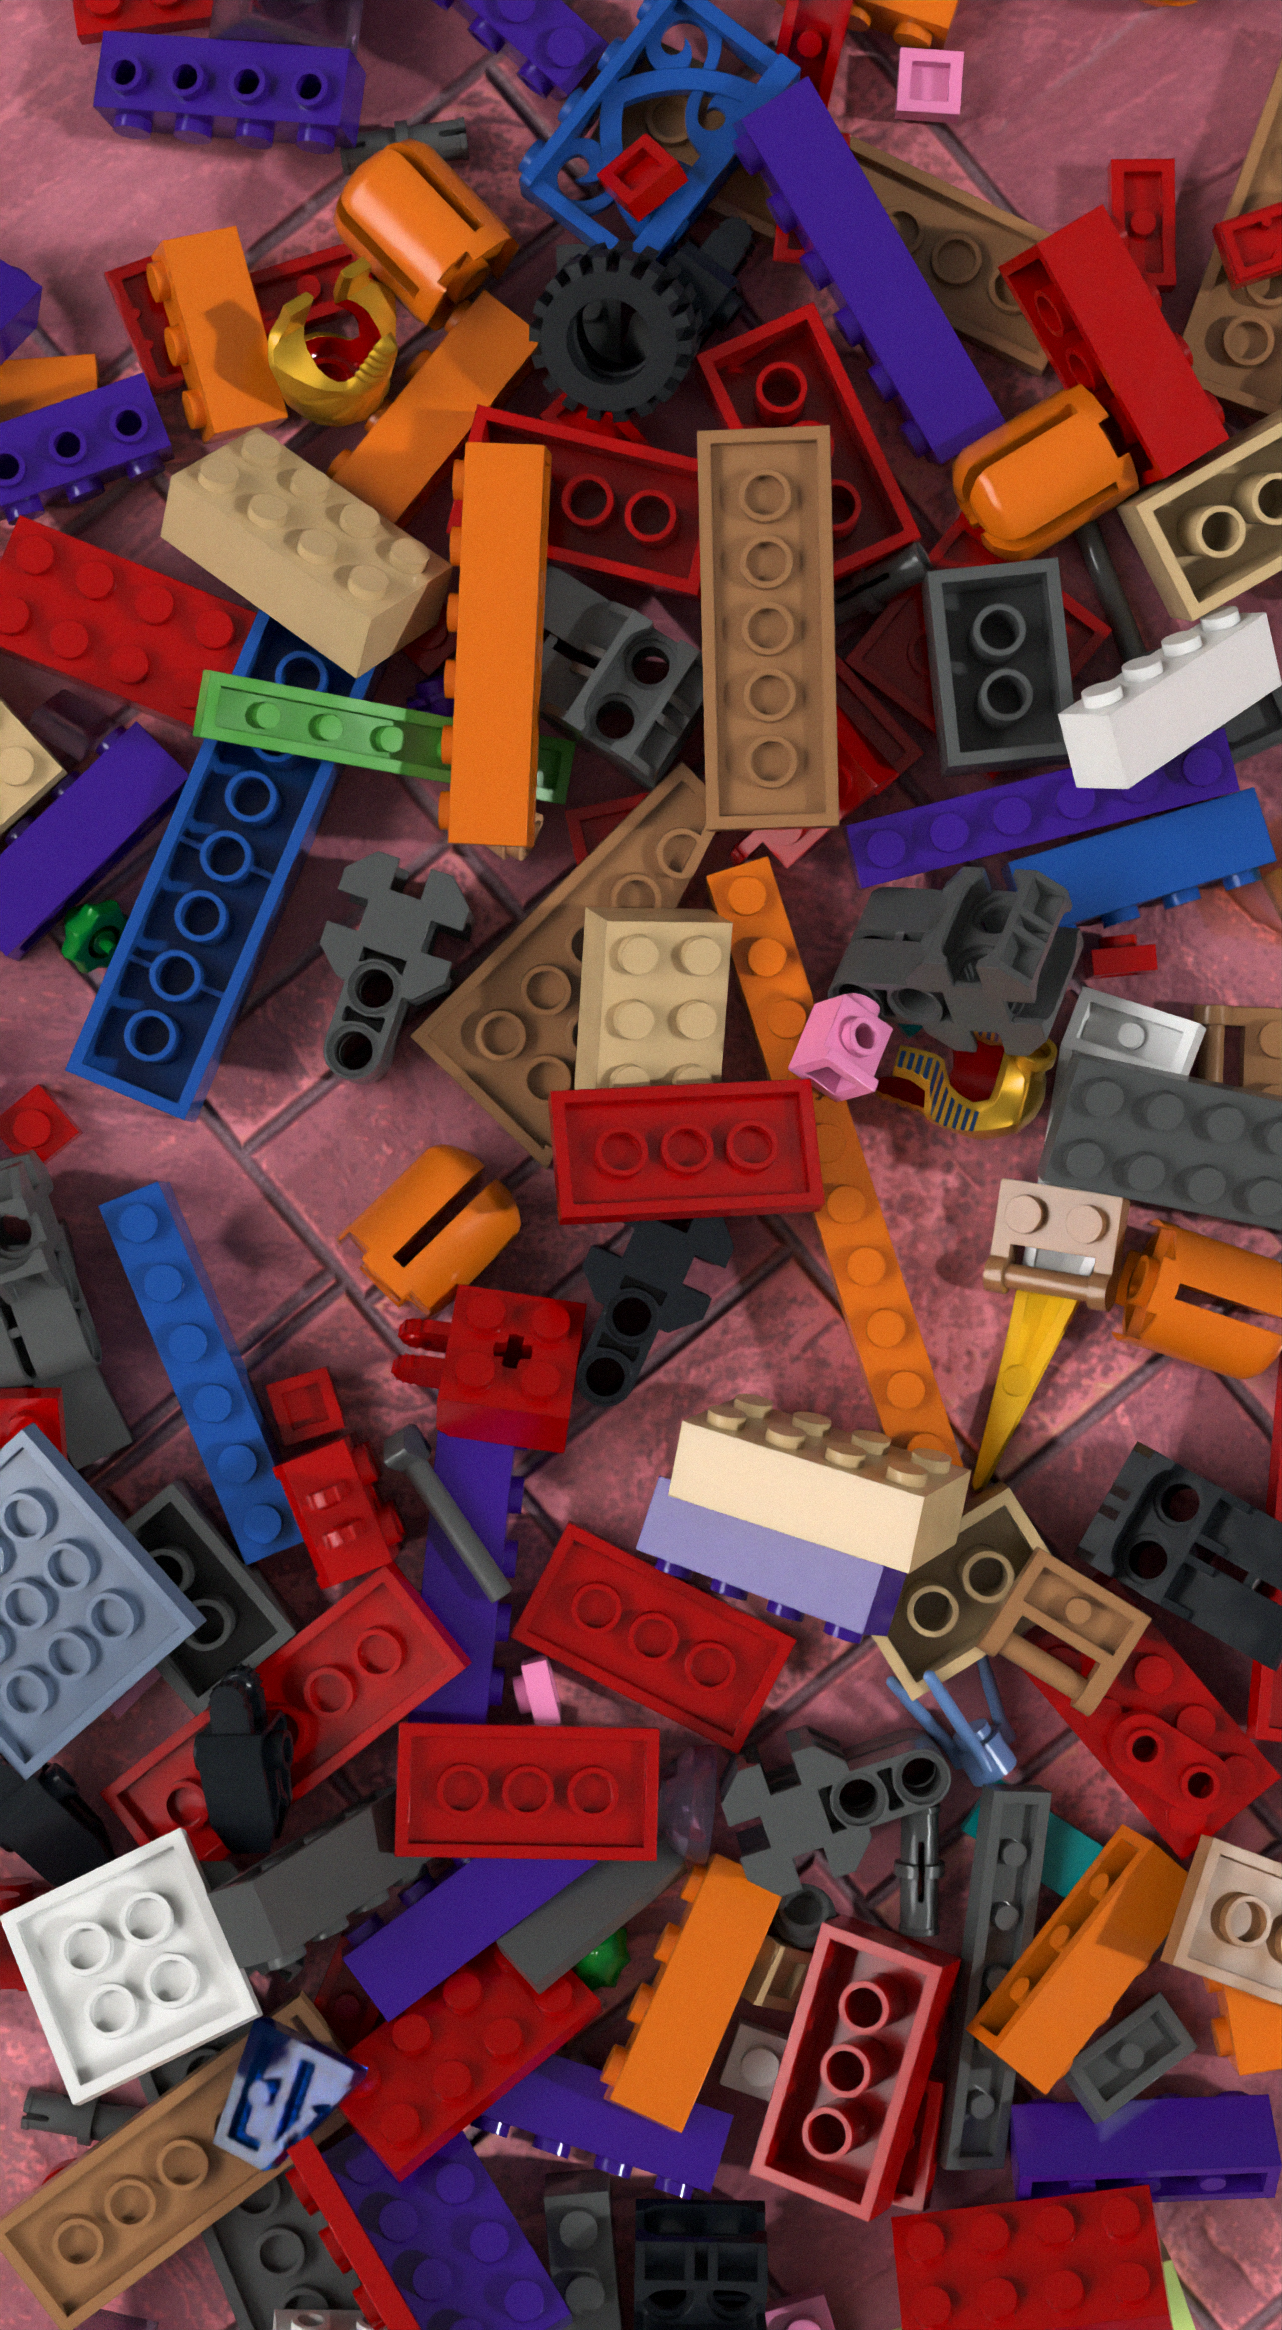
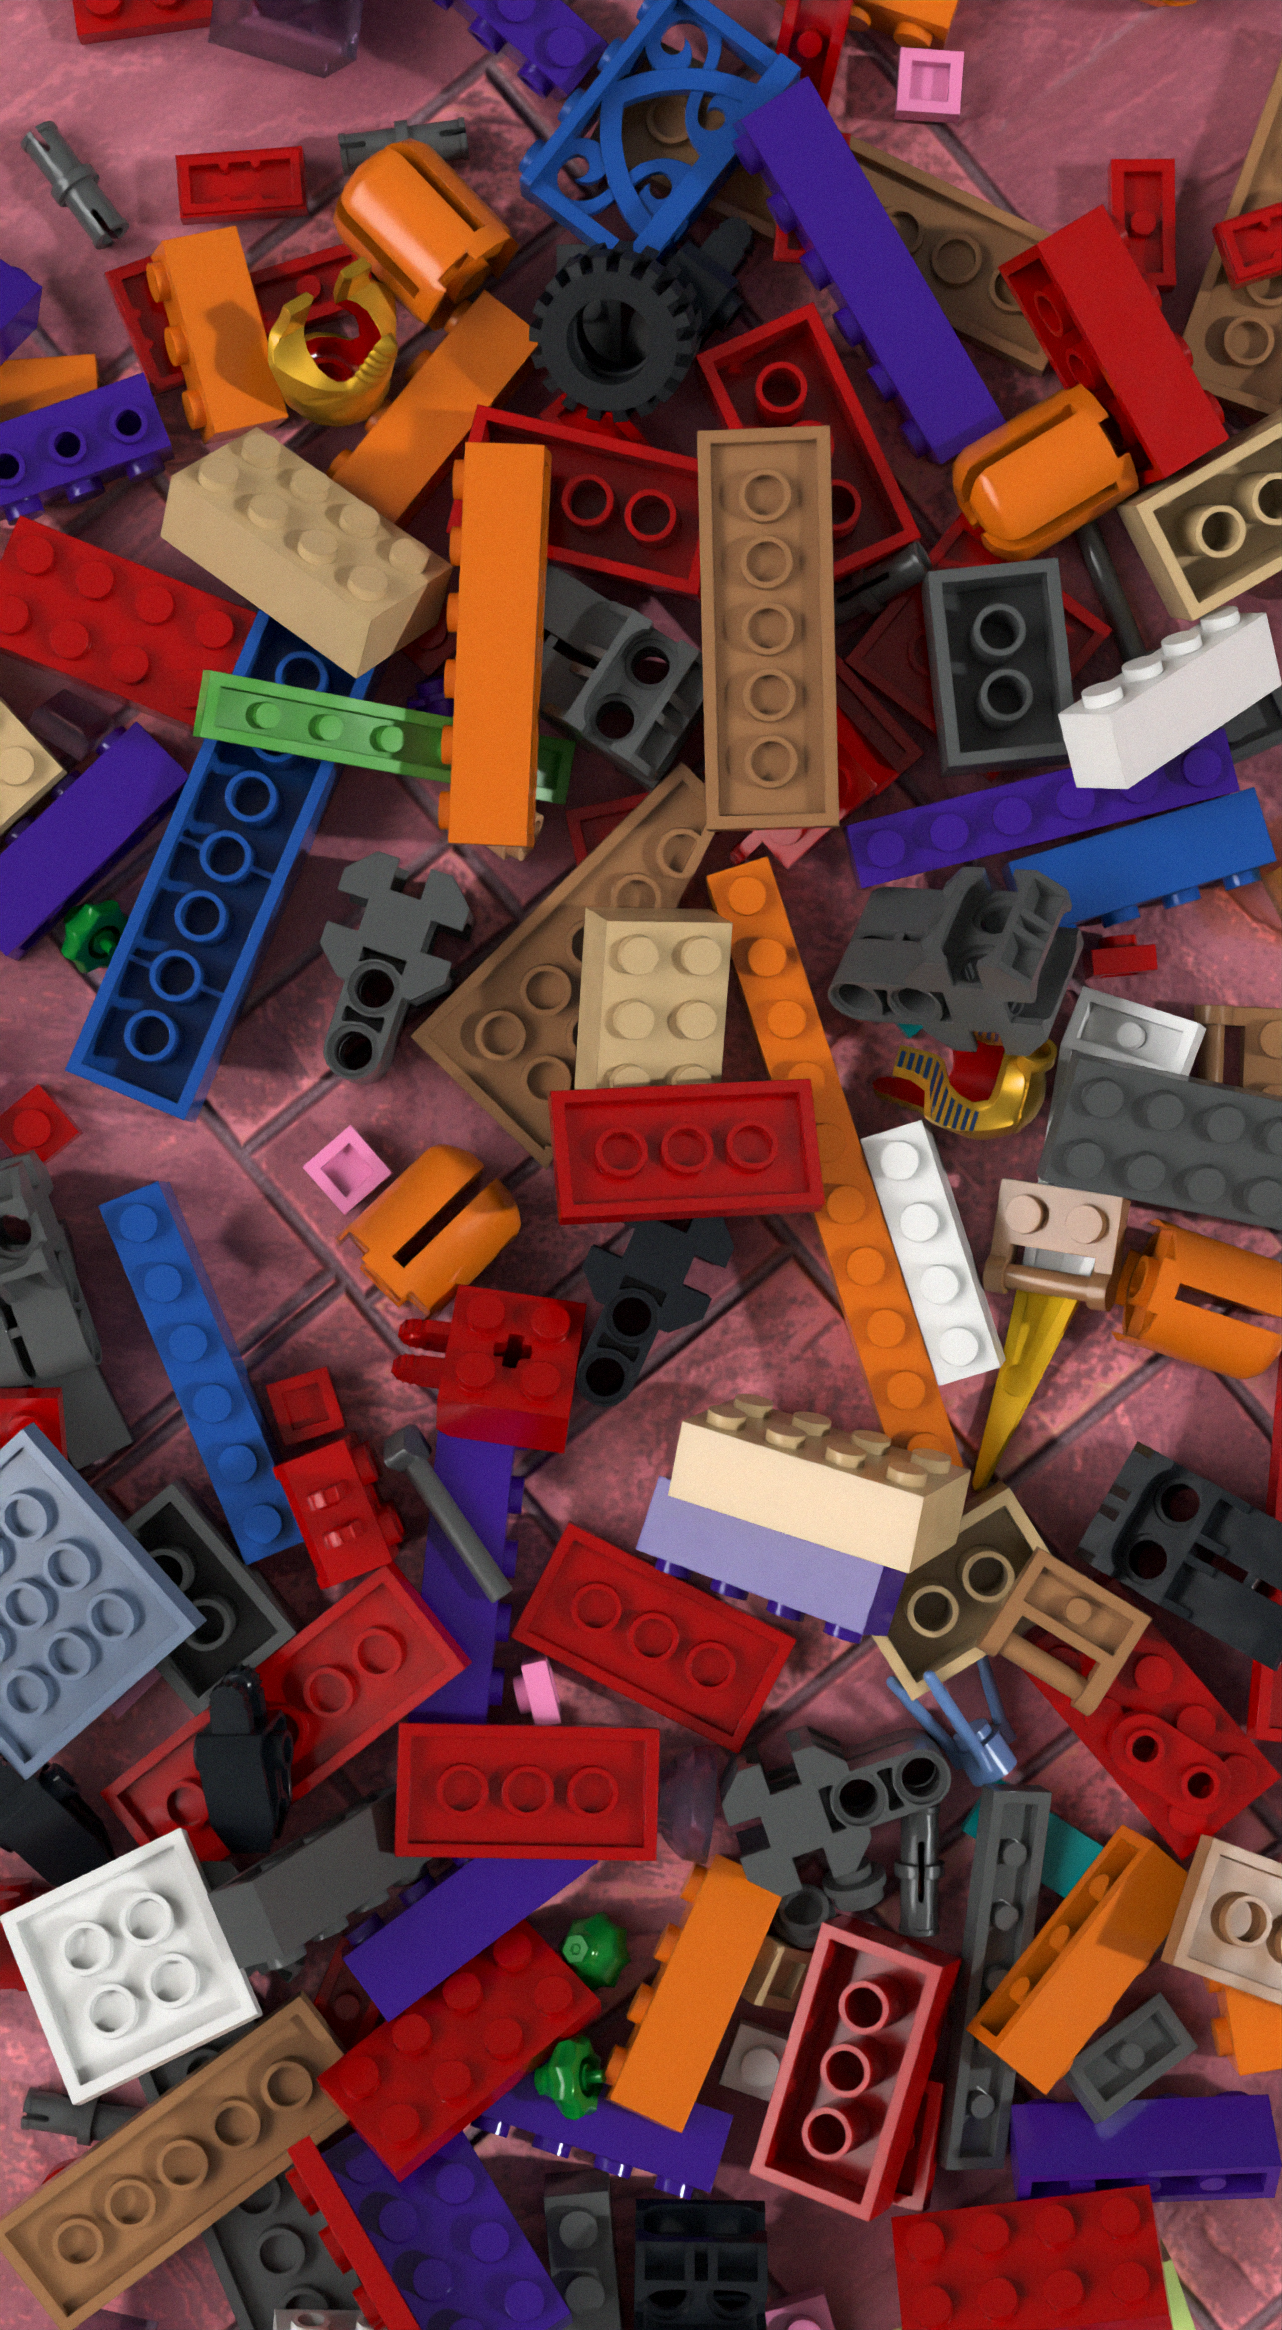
dark purple brick [93,30,366,154] -> none
clear blue wing [212,2016,369,2171] -> none
dark grey tile [496,1833,688,1995] -> none
red plate [596,133,688,222] -> none
bright pink brick [788,993,893,1103] -> none
none -> dark grey pin [21,121,129,250]
none -> red plate [175,146,309,225]
none -> bright pink plate [302,1125,394,1215]
none -> green piece [534,2035,606,2120]
none -> dark grey plate [822,1855,887,1912]
none -> white brick [860,1118,1006,1386]

